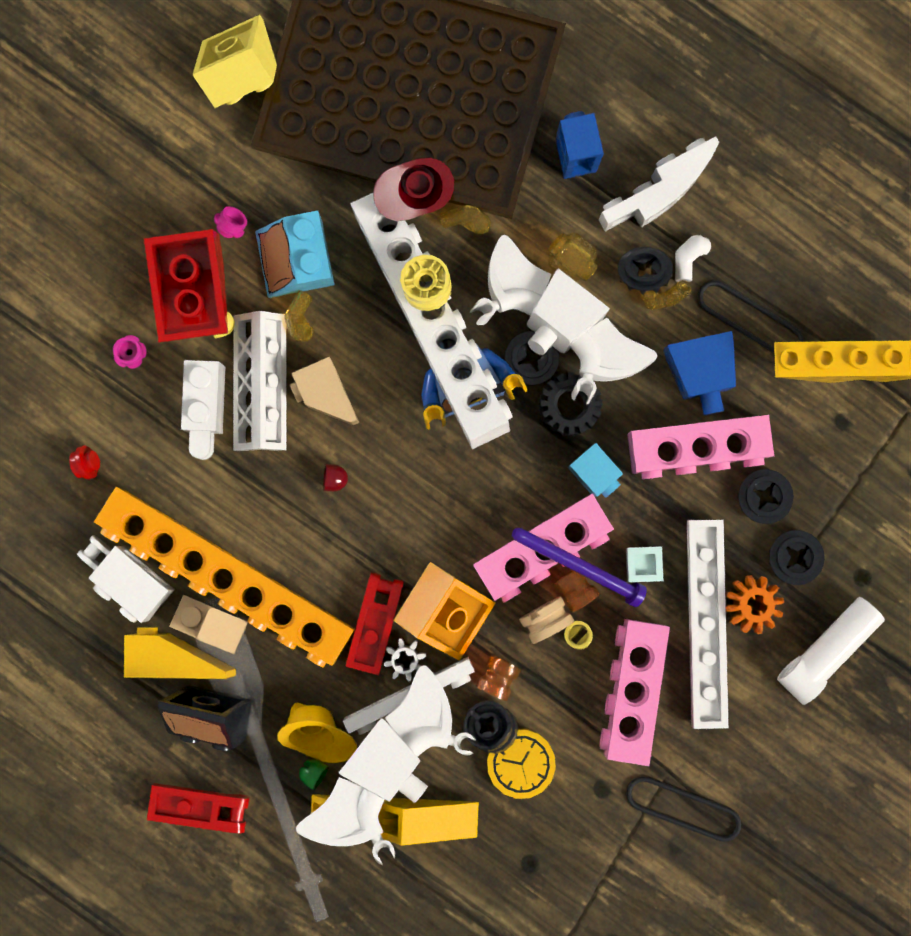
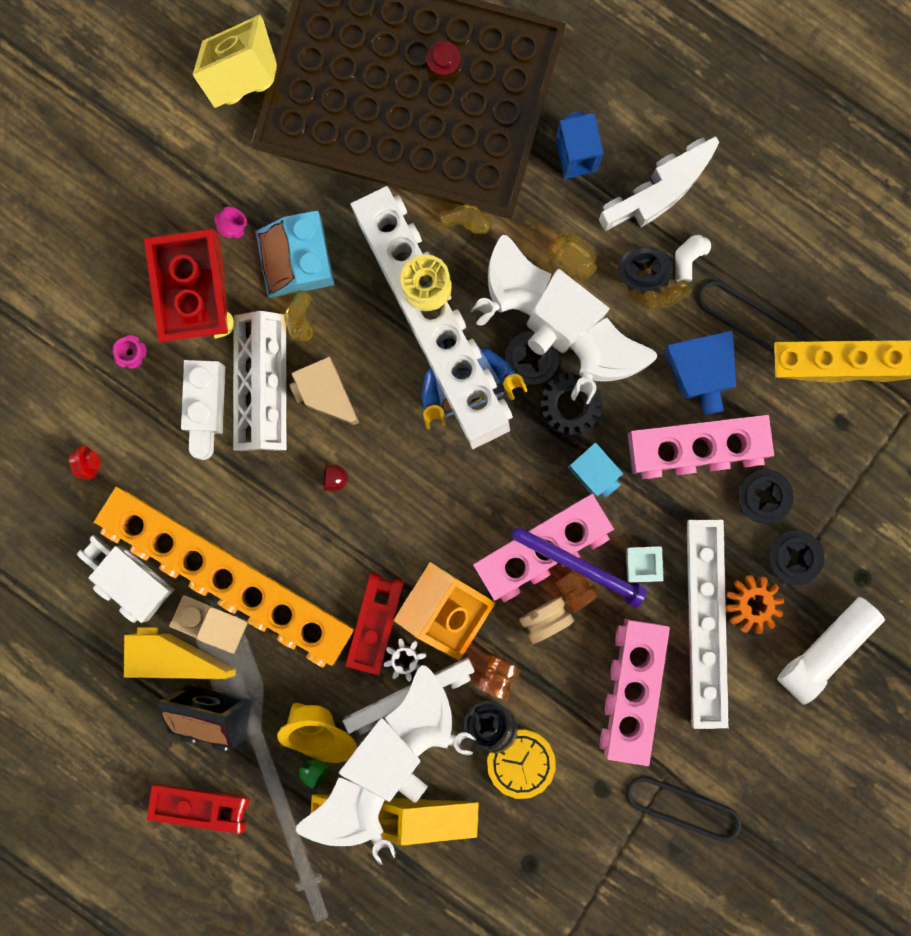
dark red piece [373,157,454,221] -> none
light yellow hinge [564,621,593,650] -> none
none -> dark red plate [426,41,460,76]

